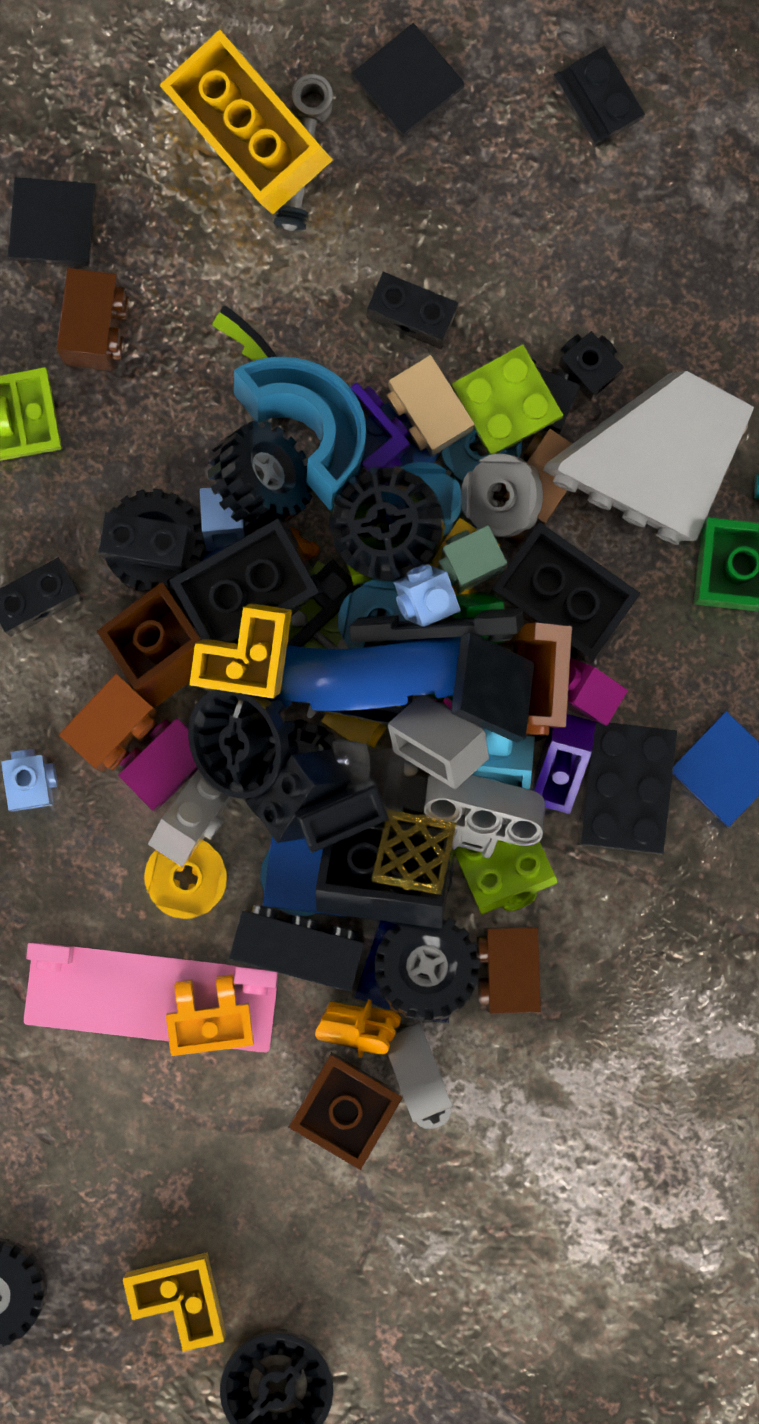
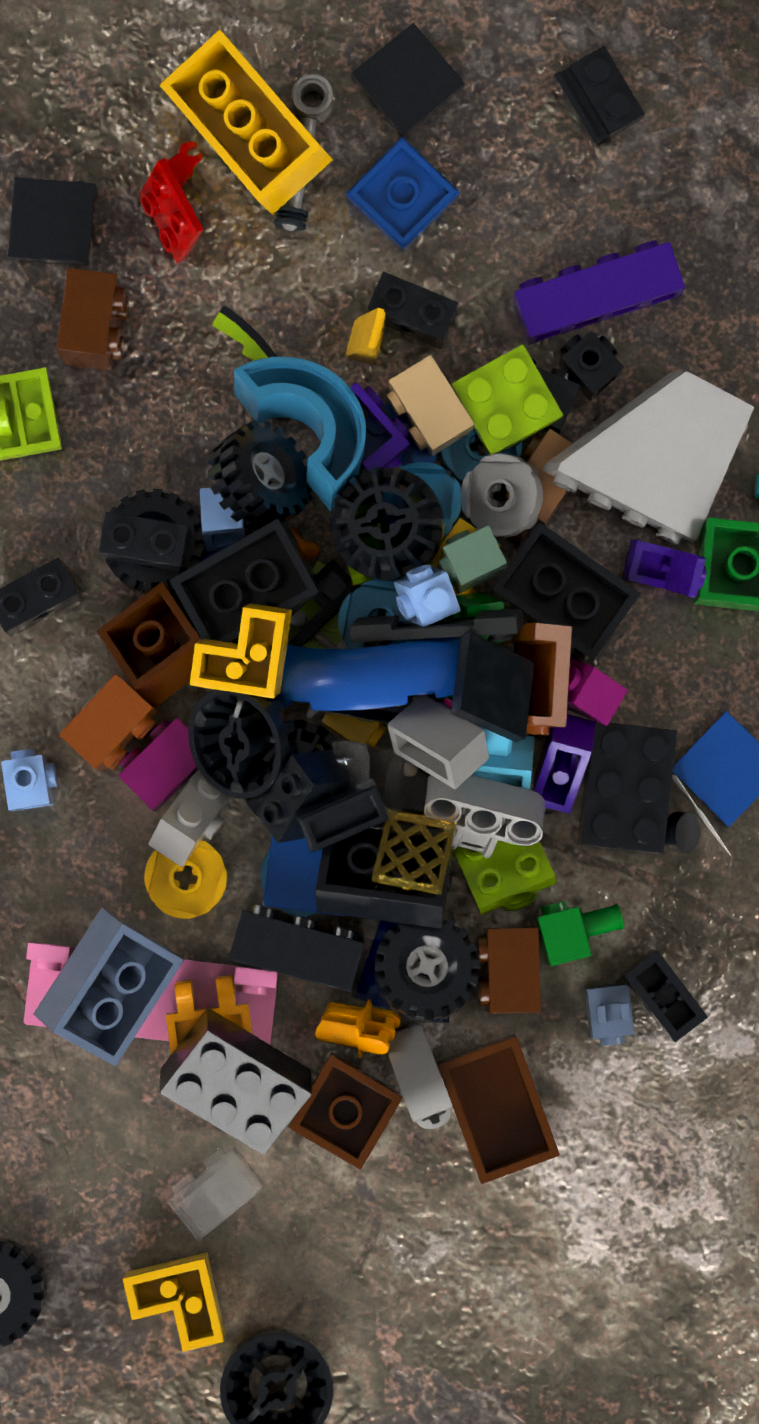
none -> sand blue brick [33,908,184,1067]
none -> red plate [140,141,204,263]
none -> brick [159,1007,312,1155]
none -> clear brick [167,1146,265,1241]
none -> blue tile [346,137,460,252]
none -> yellow slope [346,308,386,365]
none -> reddish brown piece [437,1034,560,1184]
none -> dark purple brick [513,240,685,345]
none -> green brick [533,901,625,966]
none -> sand blue brick [584,983,635,1046]
none -> black brick [620,949,708,1042]
none -> dark purple bracket [622,539,706,598]
none -> black tile [665,811,700,853]
none -> white sticker [672,774,731,856]

